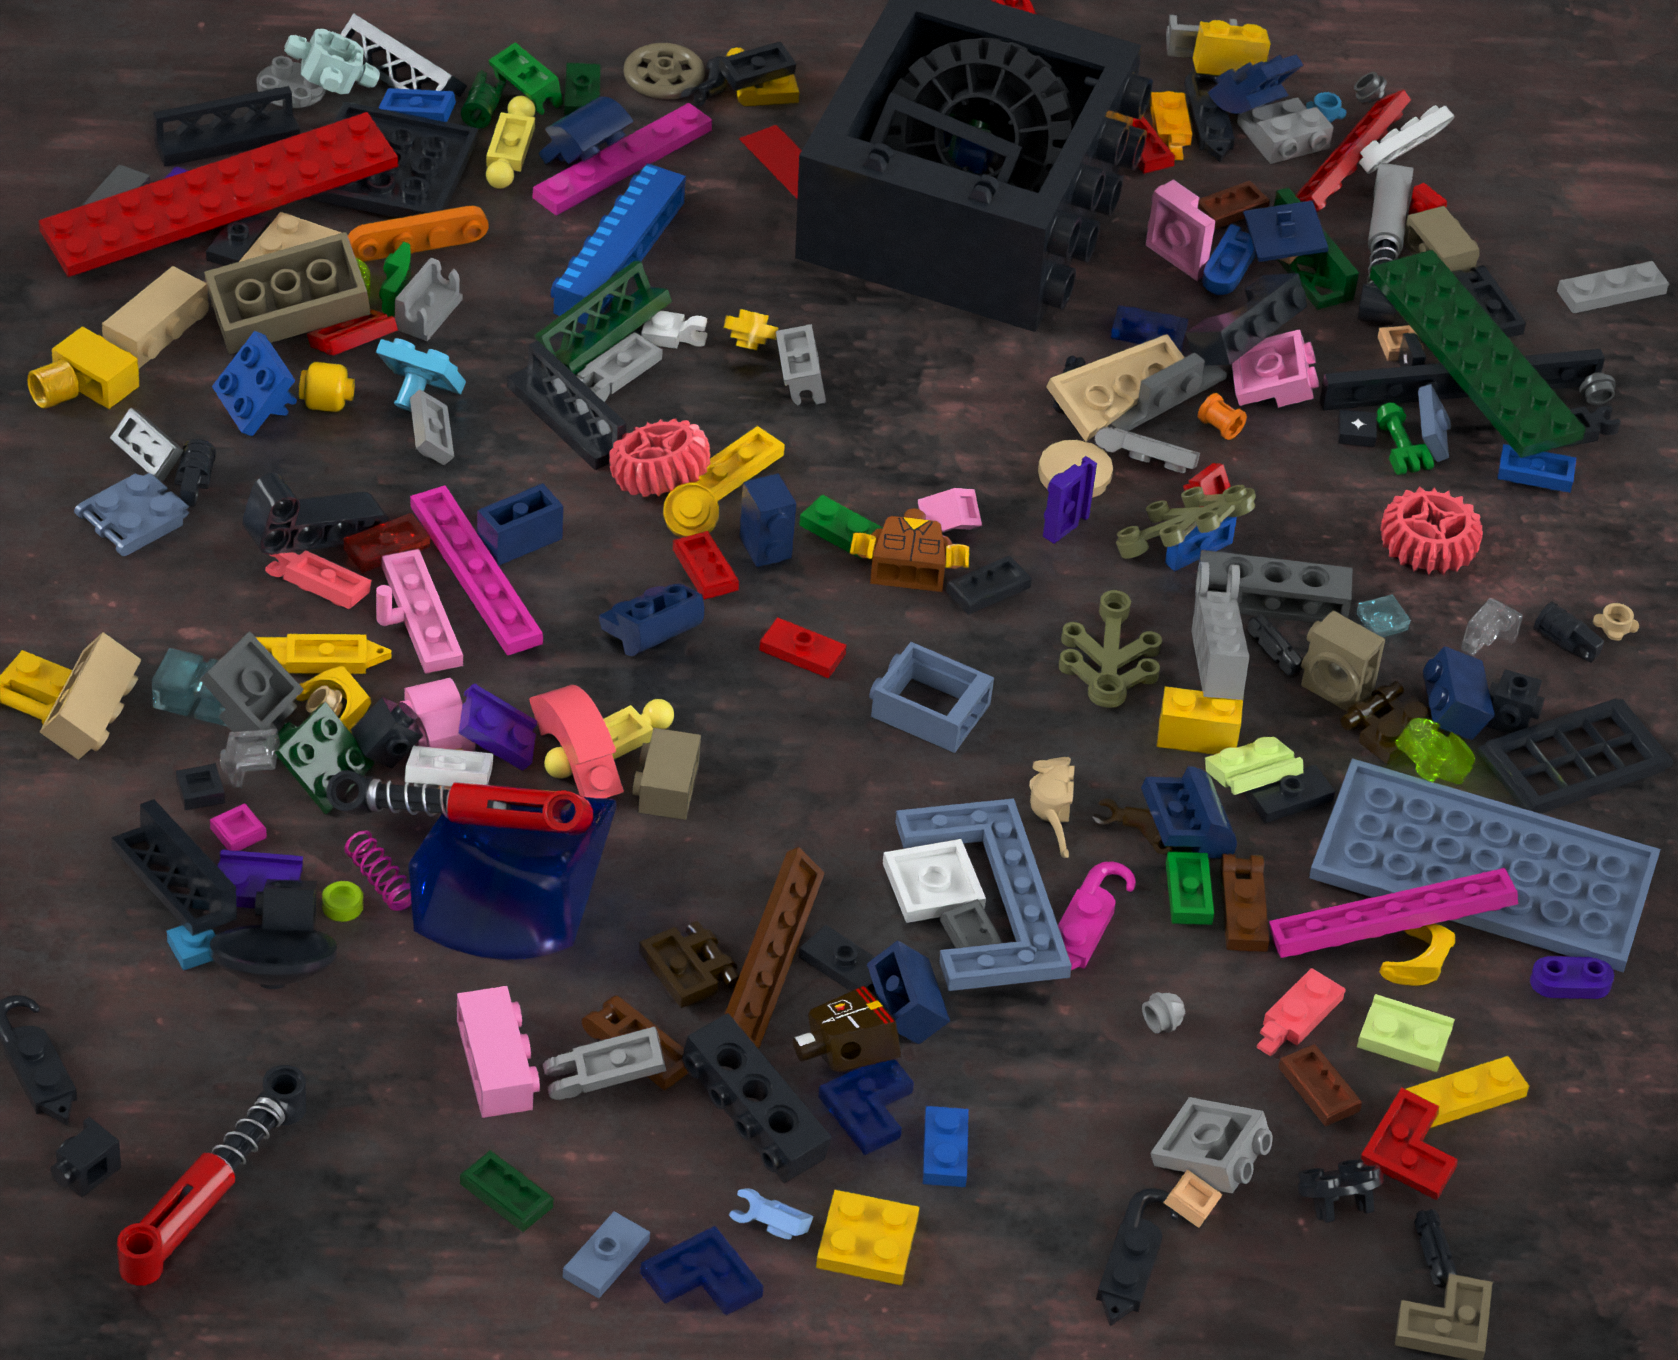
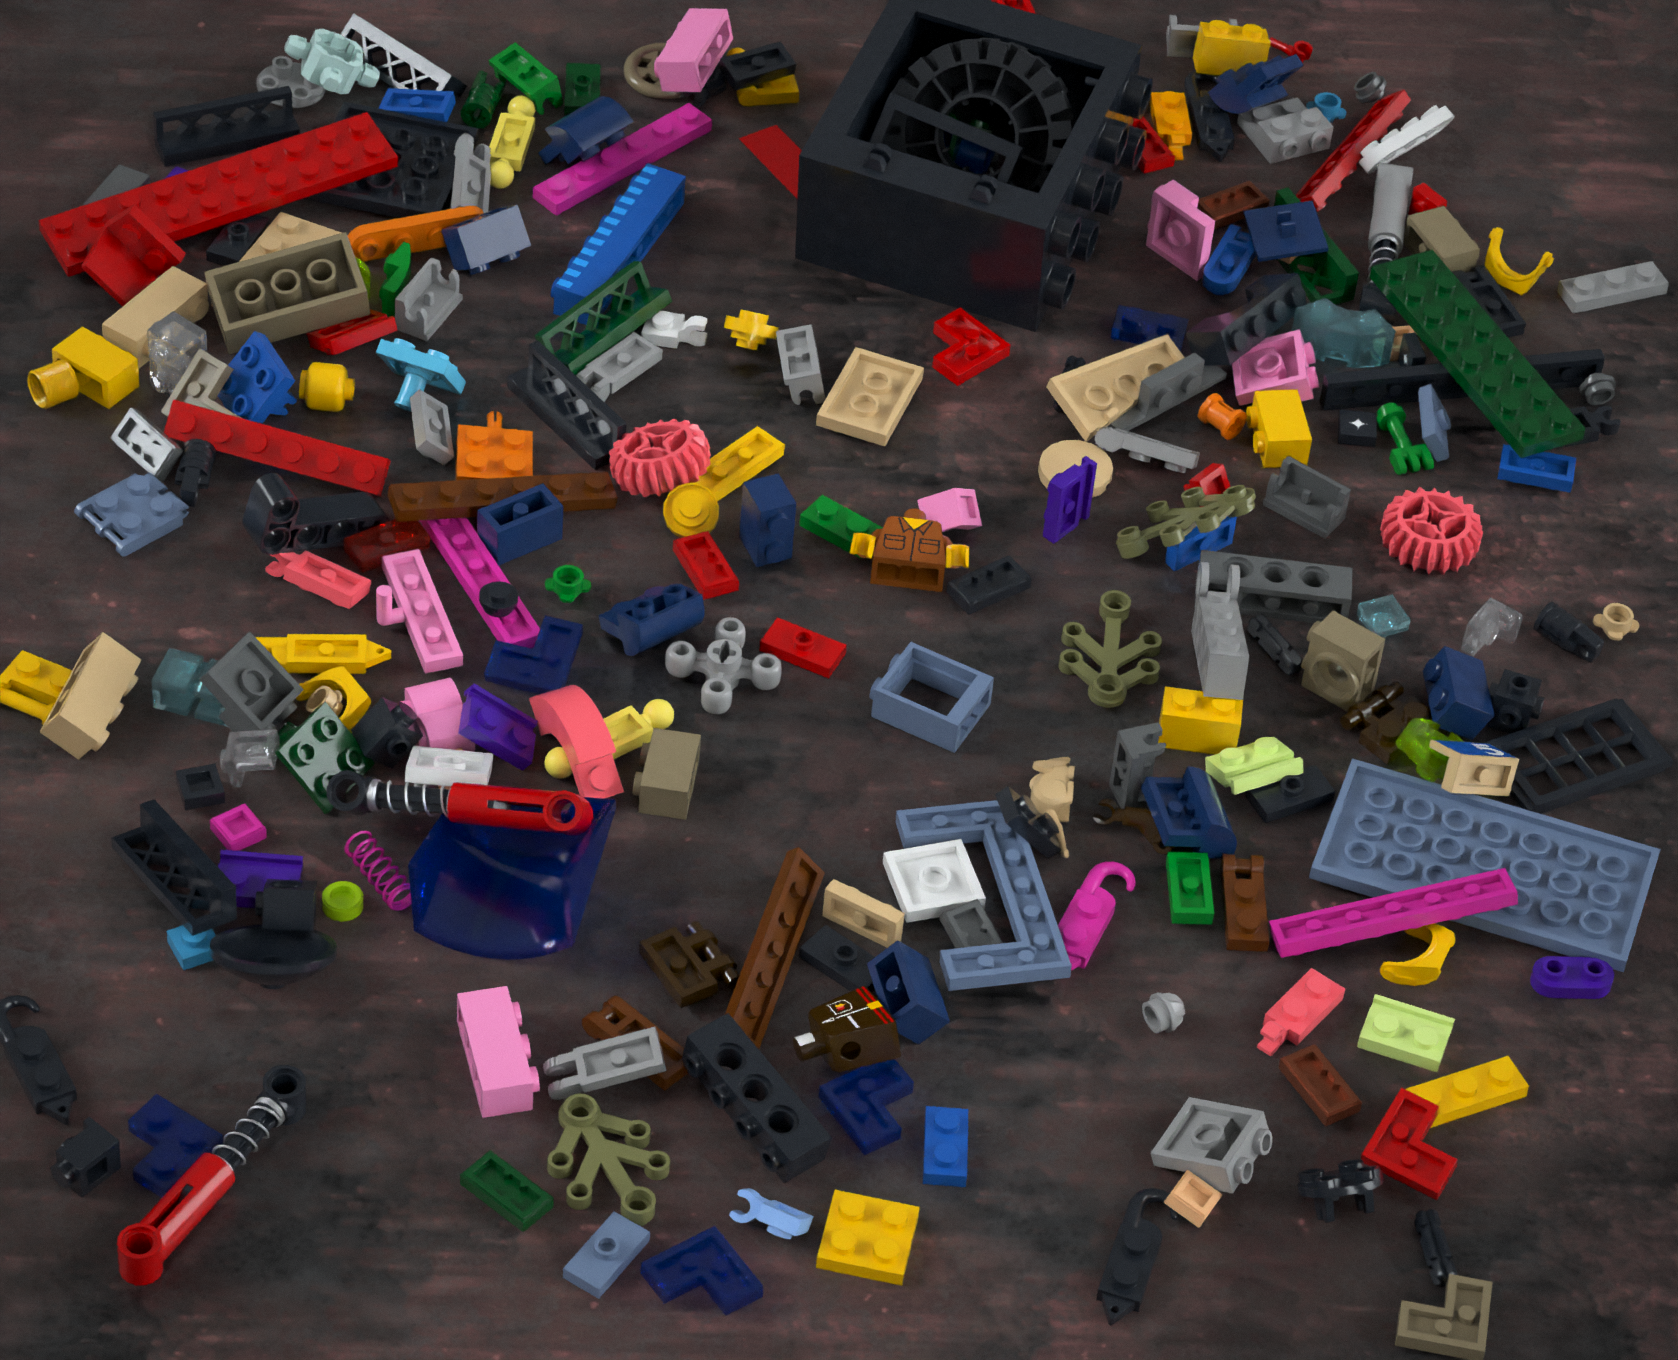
none -> red bracket [82,204,186,307]
none -> clear blue plate [128,1094,224,1198]
none -> clear brick [147,311,207,397]
none -> dark tan plate [161,348,241,418]
none -> red plate [164,399,391,497]
none -> reddish brown plate [388,472,618,522]
none -> brick [441,205,531,274]
none -> light grey hinge [451,133,491,213]
none -> orange plate [456,411,533,480]
none -> black plate [479,581,518,617]
none -> clear blue plate [484,615,583,694]
none -> green plate [545,565,591,603]
none -> olive plant [547,1094,670,1226]
none -> bright pink brick [654,8,733,92]
none -> light grey gear [665,617,782,714]
none -> tan plate [816,347,924,446]
none -> tan plate [822,879,905,948]
none -> red plate [932,307,1011,386]
none -> black plate [995,786,1061,859]
none -> dark grey hinge [1109,722,1166,809]
none -> yellow brick [1246,389,1312,468]
none -> dark grey hinge [1263,456,1351,539]
none -> red hand [1269,37,1313,63]
none -> clear light blue brick [1292,298,1396,368]
none -> tan panel [1429,740,1519,796]
none -> yellow helmet [1484,227,1554,296]

